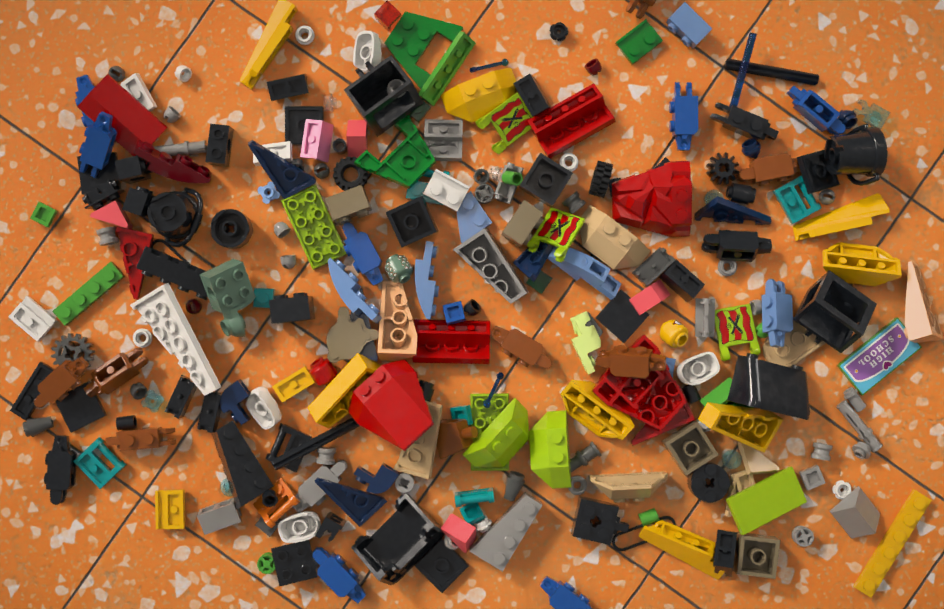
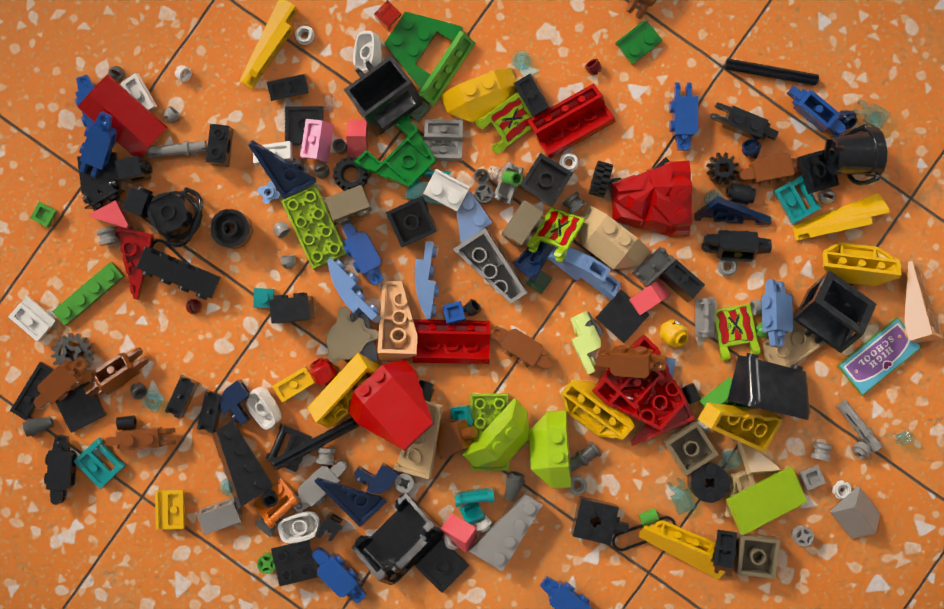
white wing [130,283,221,396] -> none
white plate [133,329,152,348] -> none
dark red slope [134,140,212,183] -> none
sand green brick [199,259,256,337] -> none
sand green head [385,254,413,283] -> none
light grey plate [387,79,406,98] -> none
hinge [470,59,509,73] -> none
hinge [483,372,504,408] -> none
black plate [550,22,568,41] -> none
tan wedge [589,471,668,503] -> none
medium blue hinge [666,2,712,49] -> none
white piece [676,352,720,385] -> none
bar [729,32,757,107] -> none
light grey pin [843,387,867,412] -> none
yellow plate [853,489,932,598] -> none
none -> clear light blue plate [512,51,531,70]
none -> clear light blue plate [668,478,696,515]
none -> clear light blue plate [895,430,914,446]

